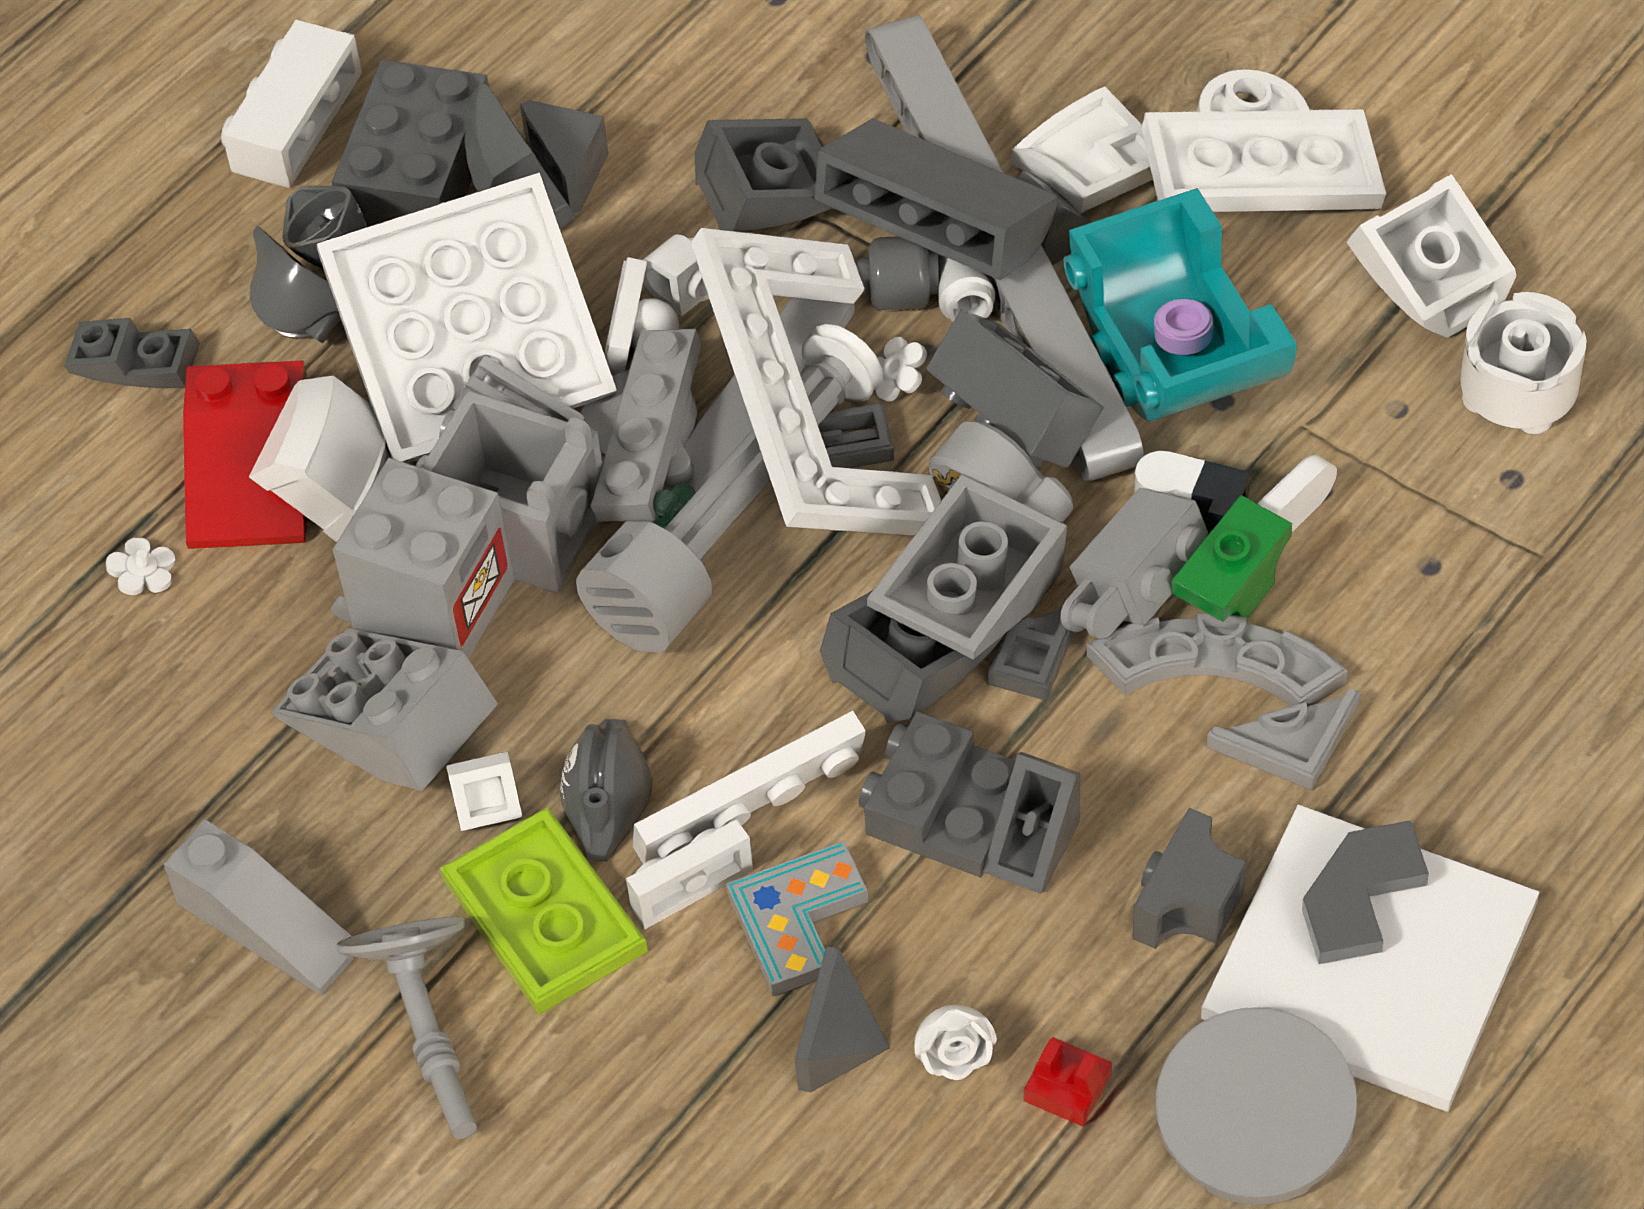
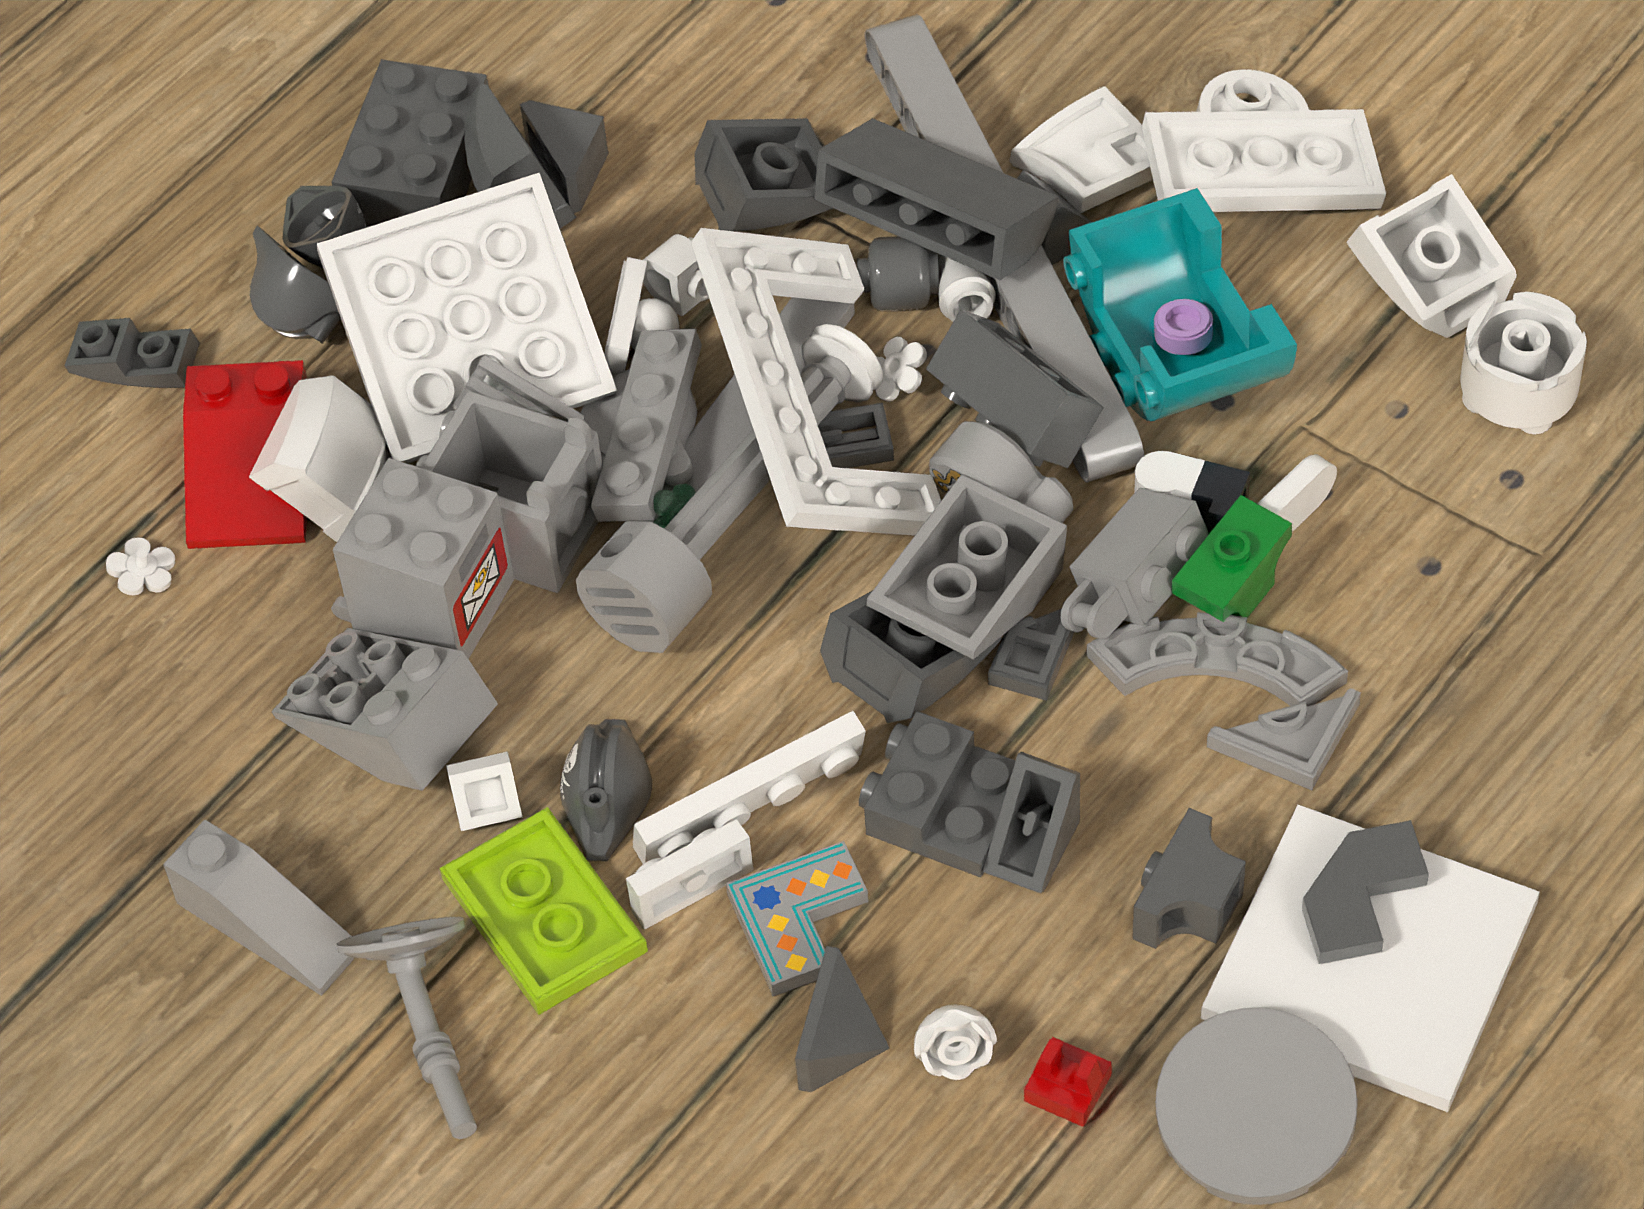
white brick [221,20,362,188] -> none

